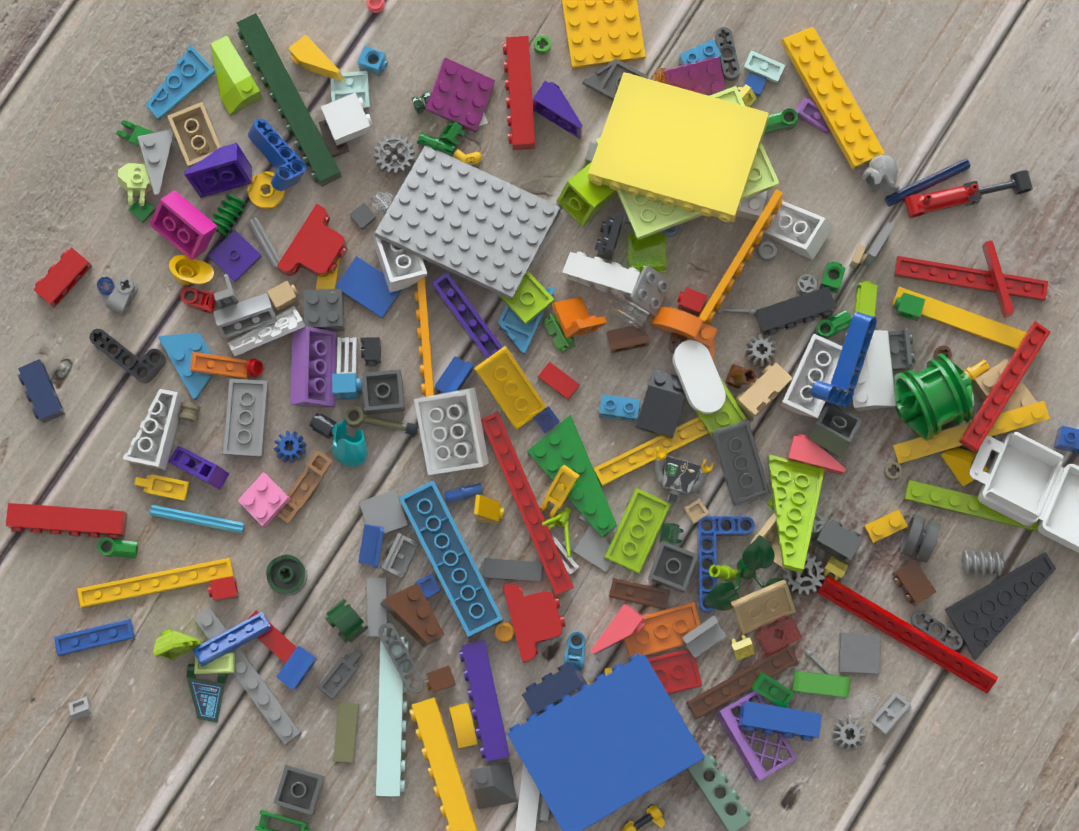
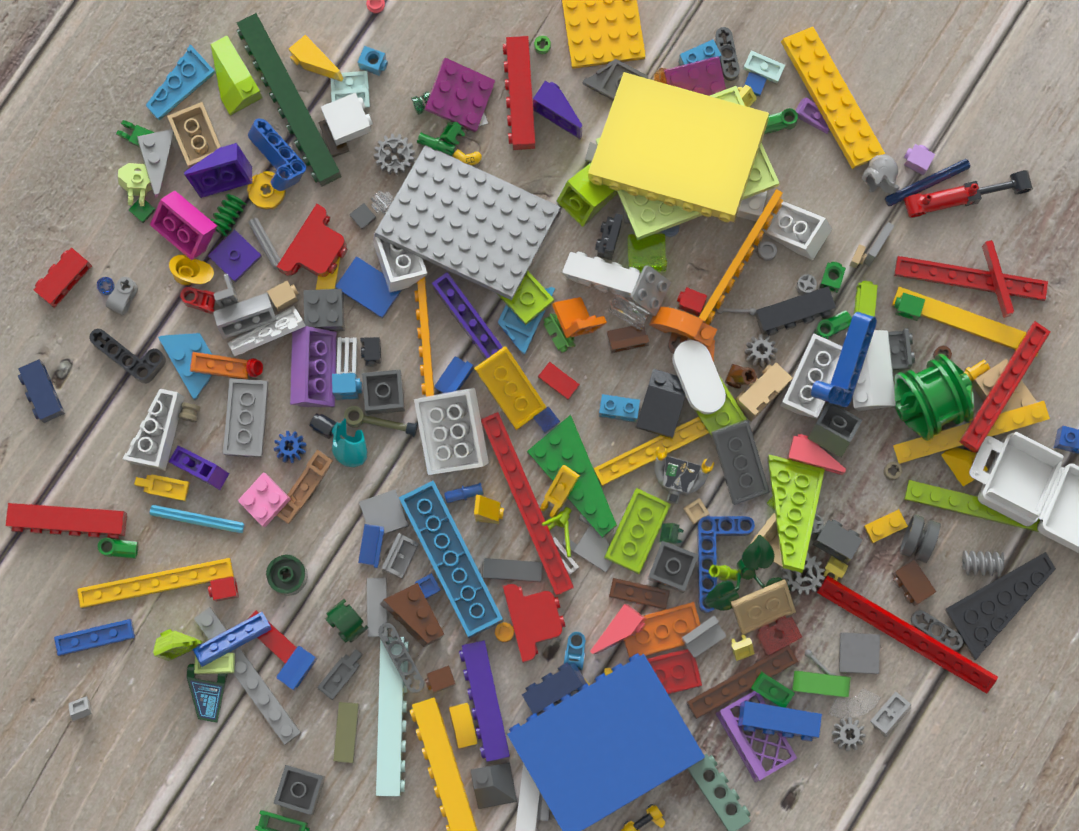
none -> lavender brick [904,144,935,175]

